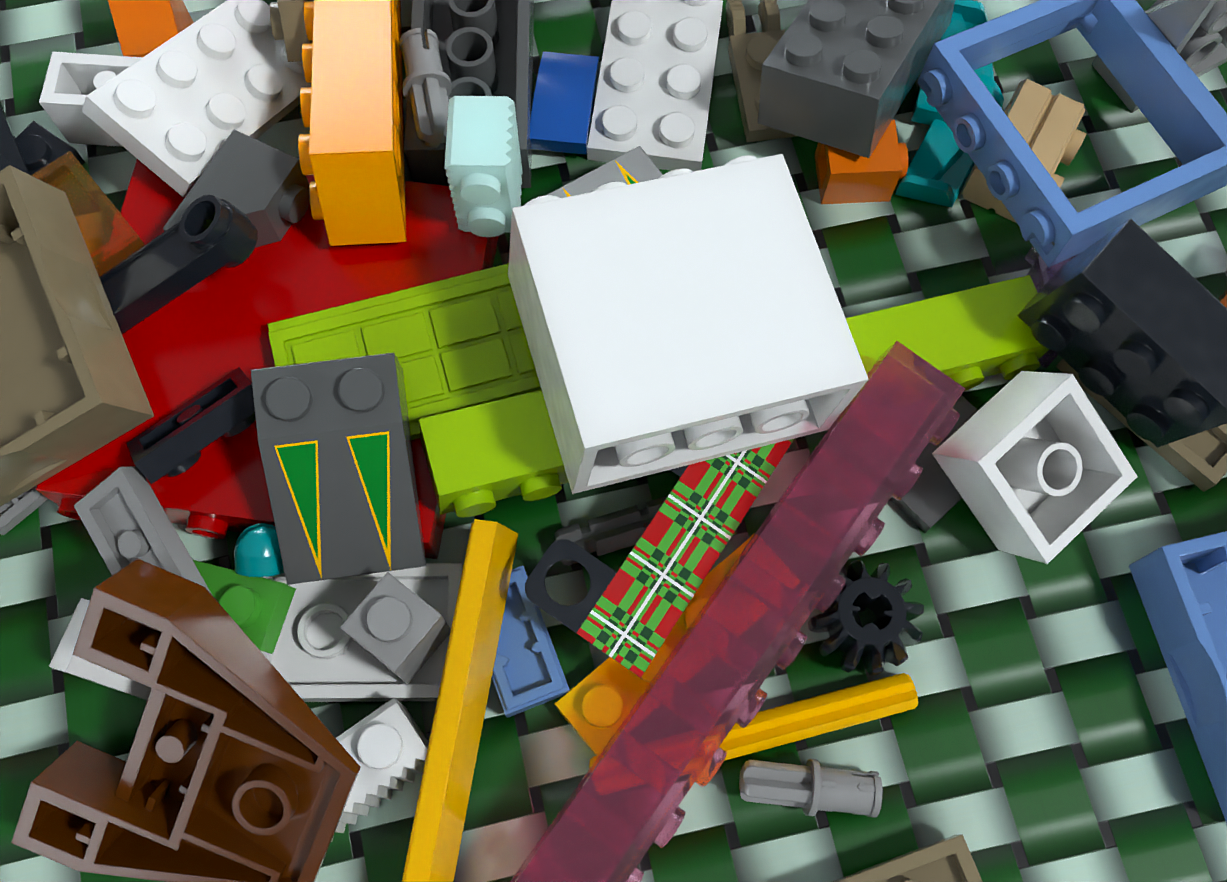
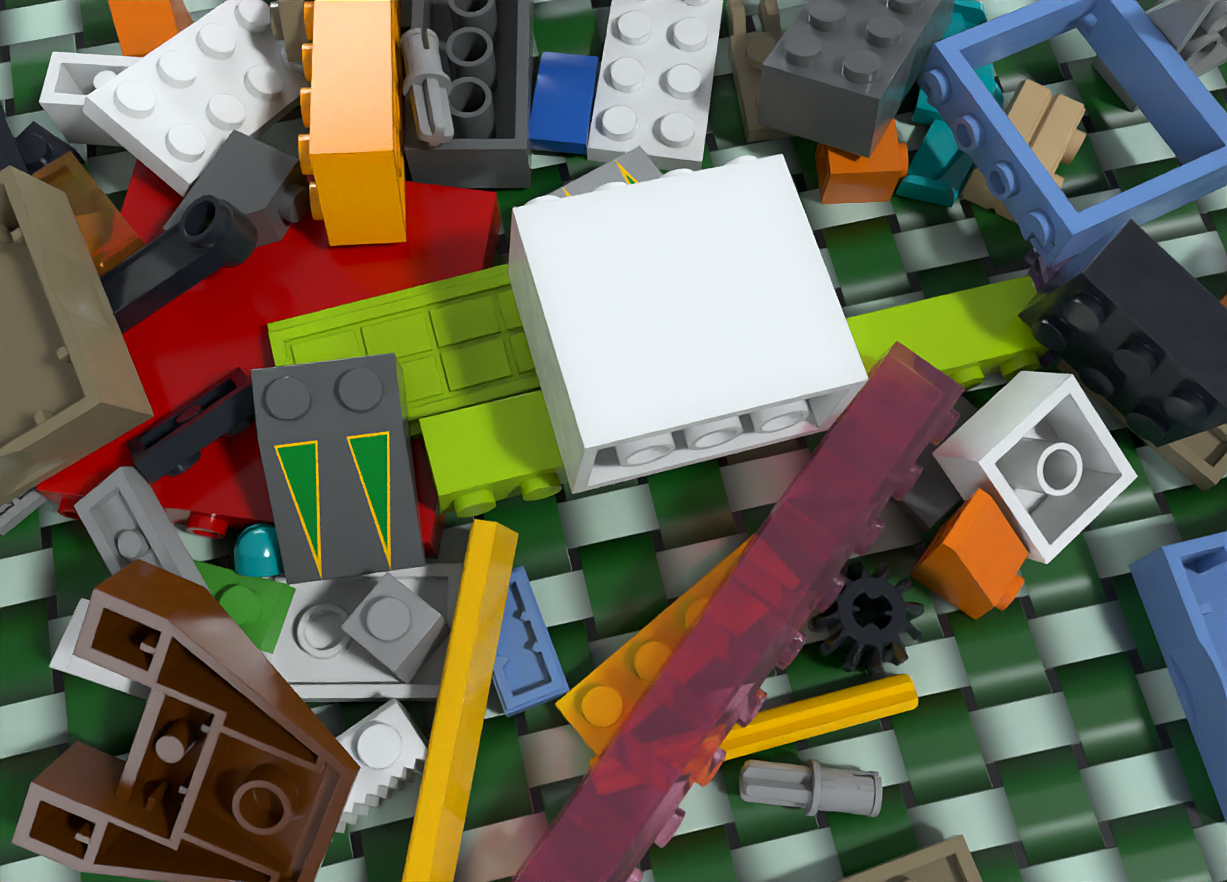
light aqua brick [444,96,523,237] -> none
piece [525,438,795,678] -> none
dark grey axle [554,496,667,566] -> none
none -> orange slope [909,488,1029,620]

